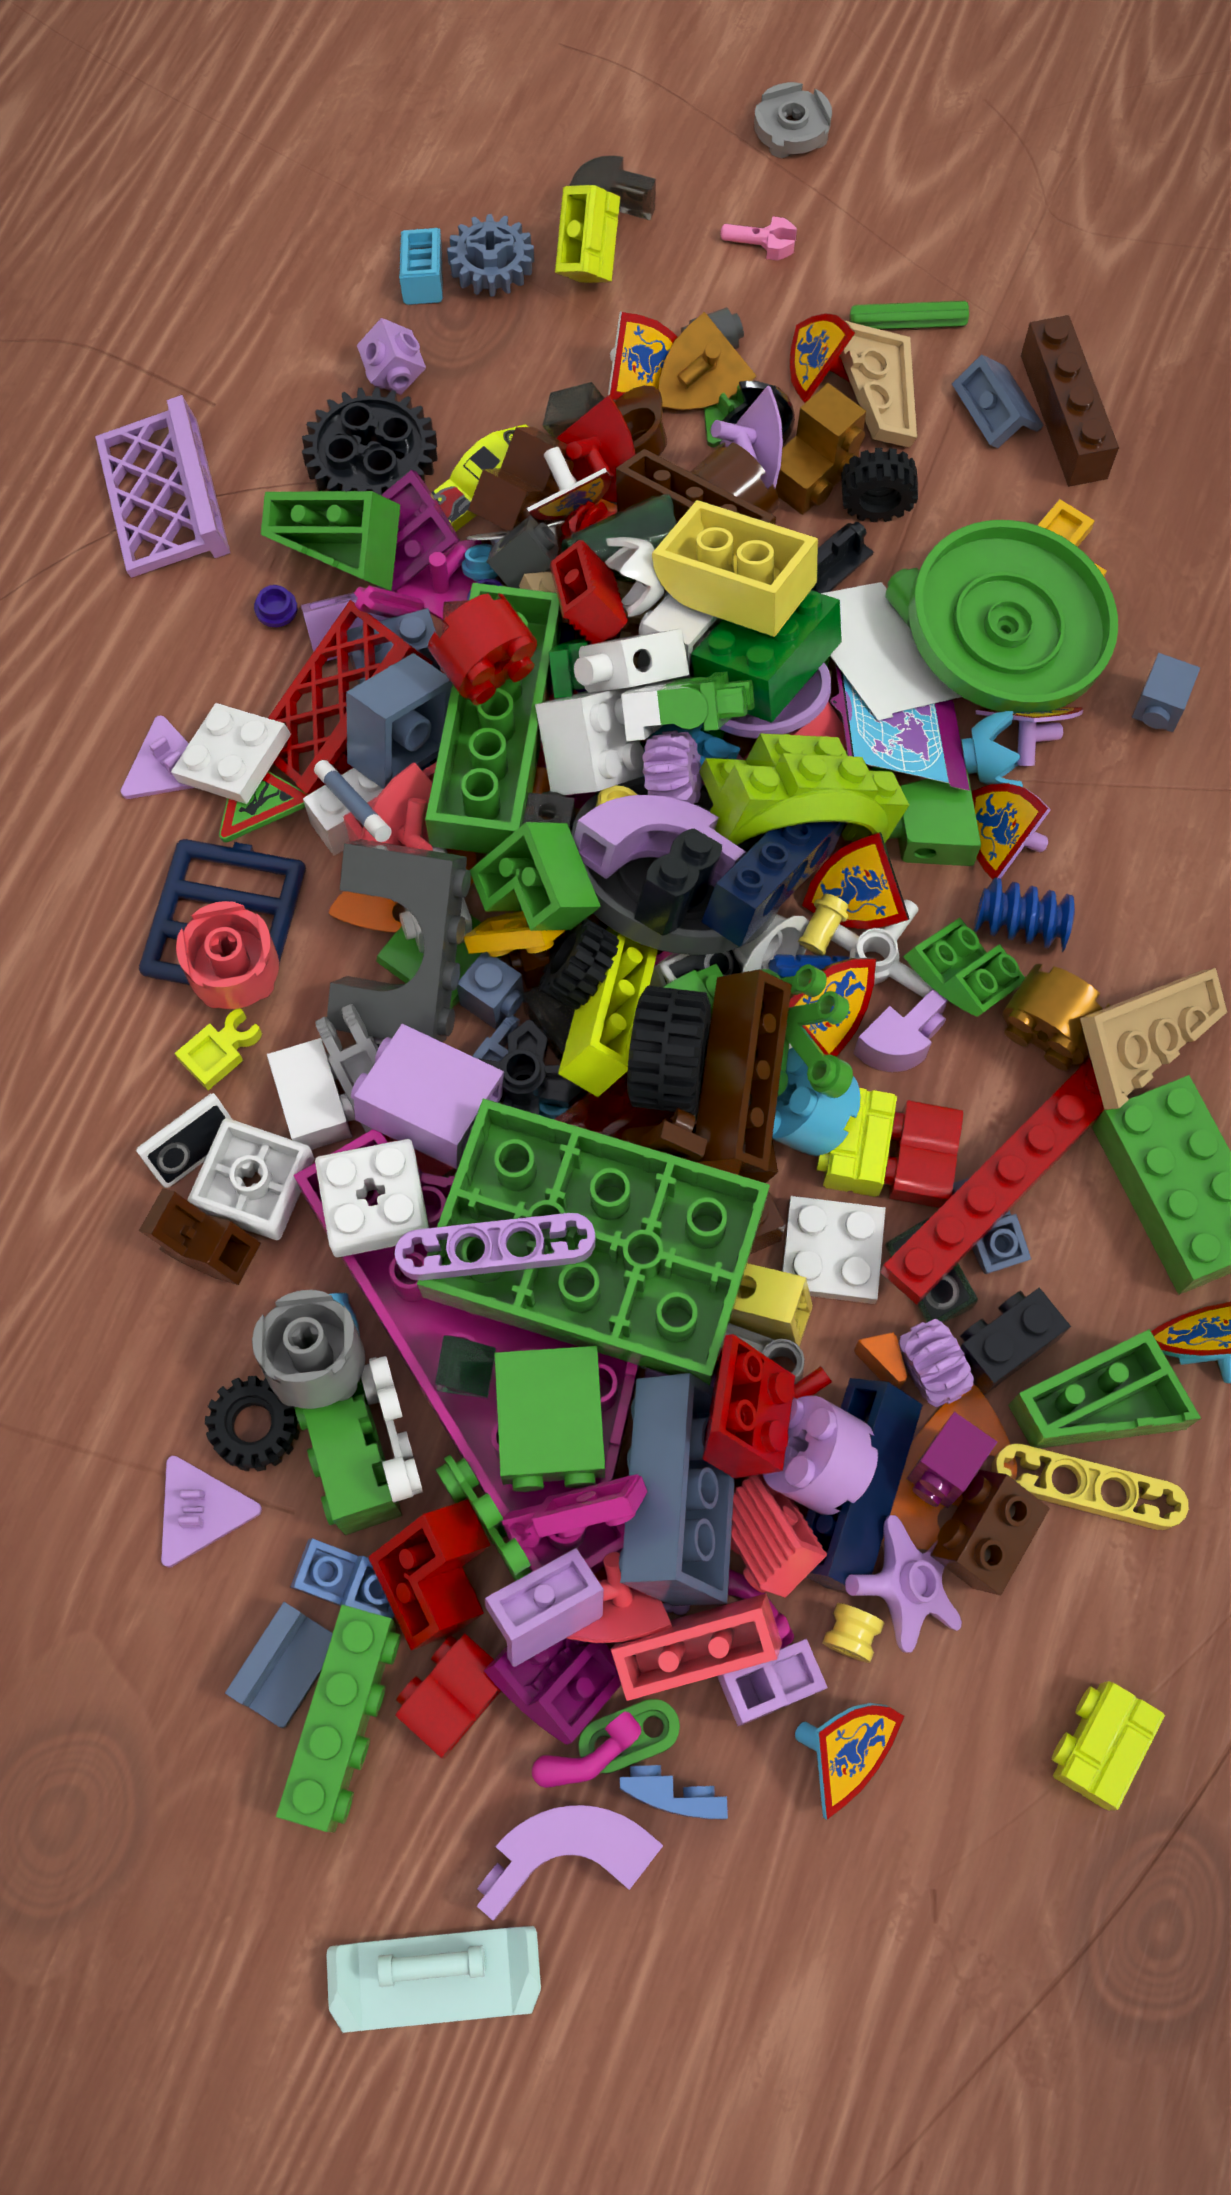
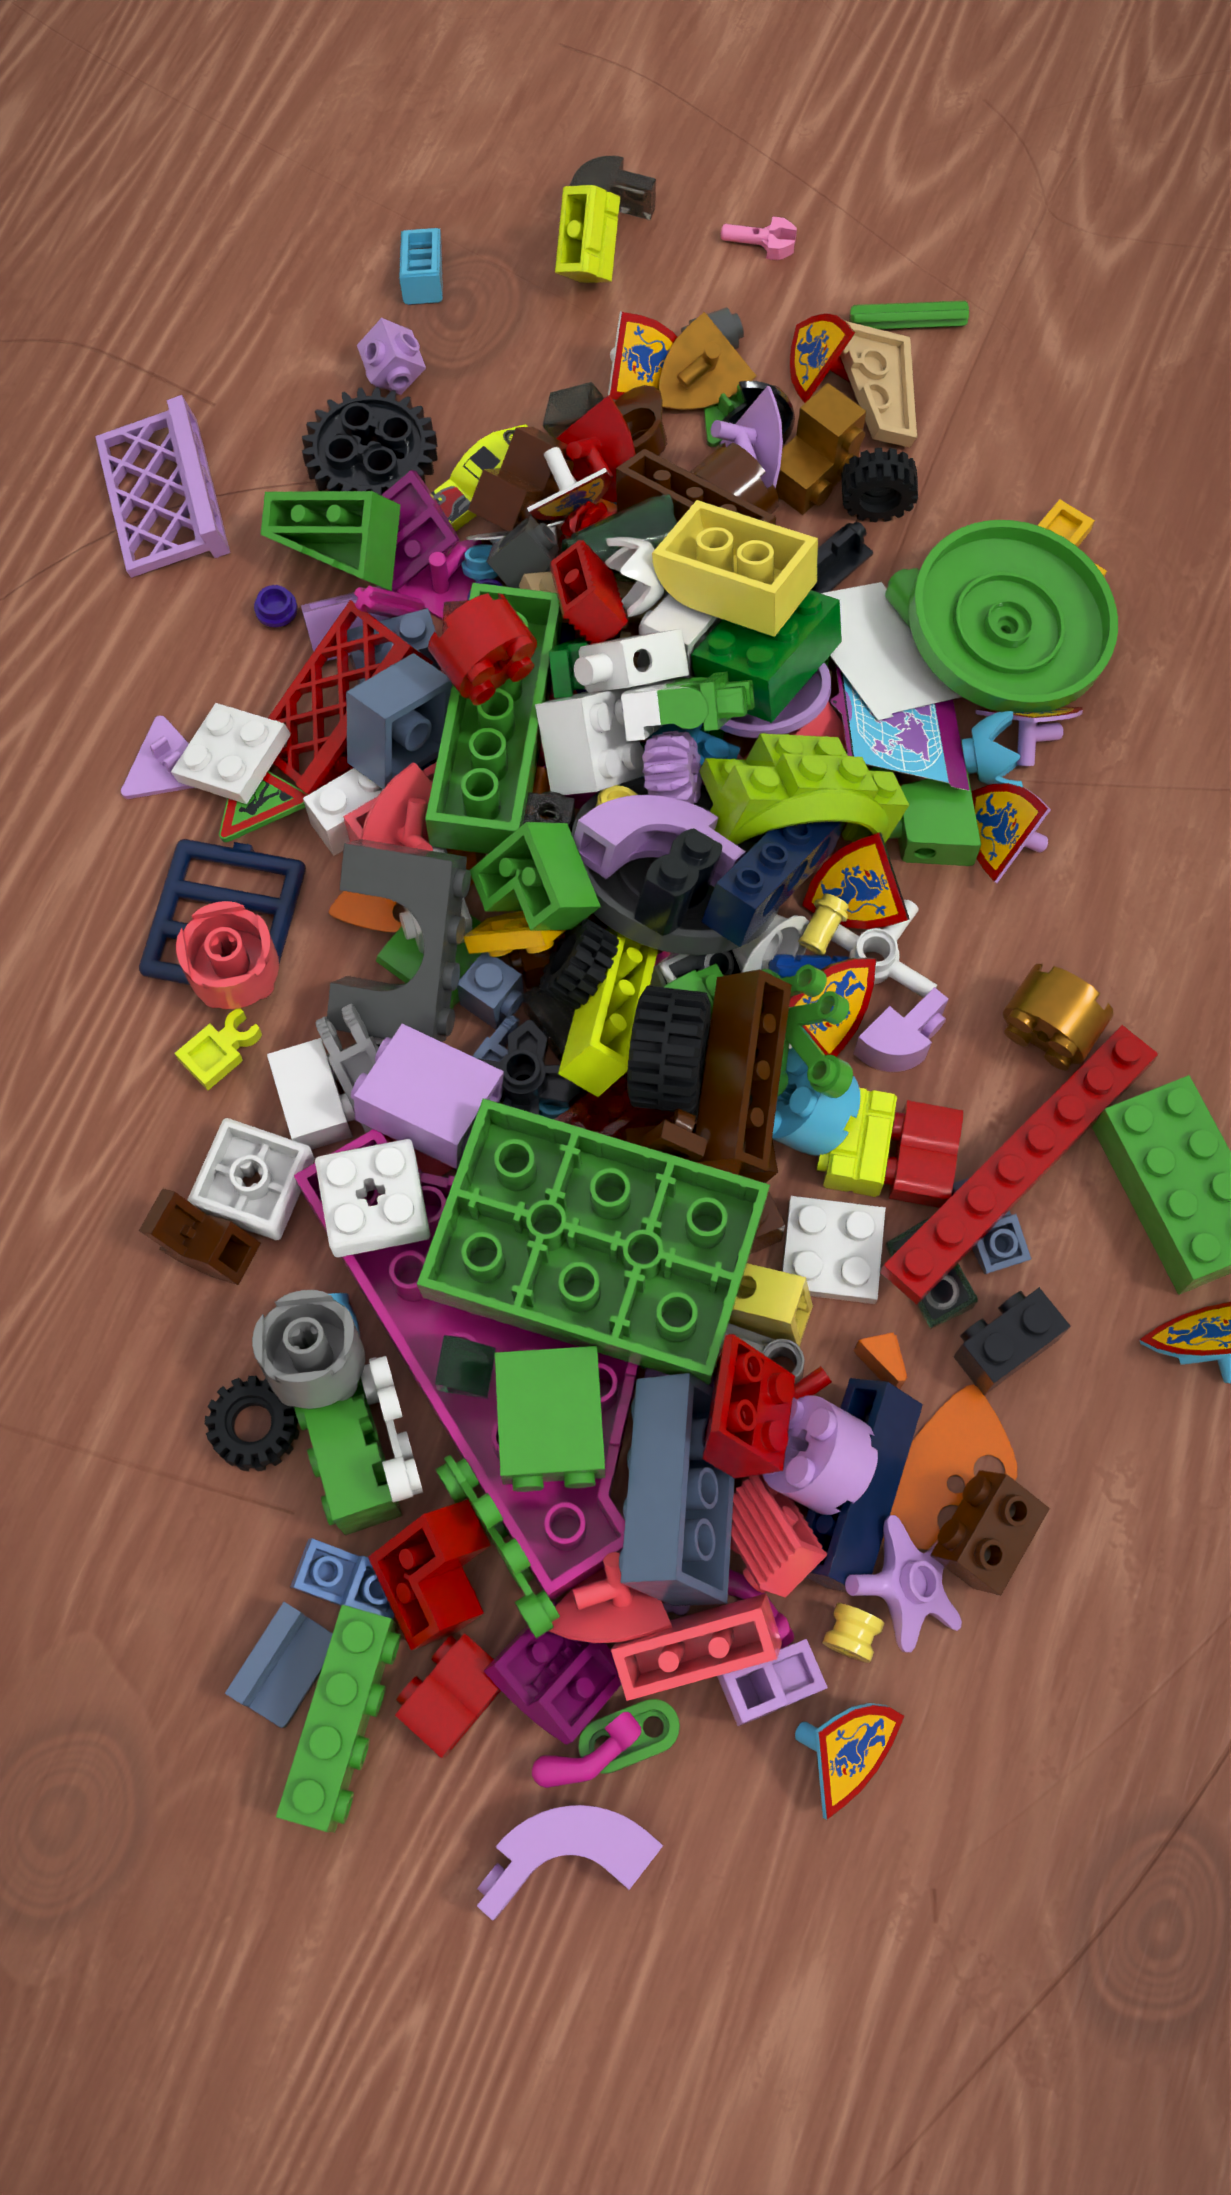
slope [136,1093,233,1188] -> none
lavender piece [161,1456,262,1567] -> none
bar [314,760,392,842] -> none
light aqua piece [326,1926,541,2033] -> none
lavender beam [395,1213,596,1281] -> none
sand blue gear [447,214,534,297] -> none
lavender panel [485,1548,604,1667] -> none
dark pink hinge [502,1474,648,1548] -> none
medium blue slope [620,1765,728,1820] -> none
light grey plate [754,82,832,158] -> none
lavender gear [899,1319,974,1407] -> none
bright green slope [903,918,1025,1017] -> none
magenta brick [906,1411,997,1508] -> none
sand blue panel [952,354,1044,448] -> none
blue piece [973,877,1075,952] -> none
light yellow beam [991,1444,1189,1530] -> none
bright green wedge [1008,1329,1201,1448] -> none
reddish brown brick [1021,315,1119,487] -> none
neon yellow brick [1051,1681,1165,1811] -> none
tan wing [1080,968,1227,1110] -> none
sand blue brick [1132,653,1200,732] -> none

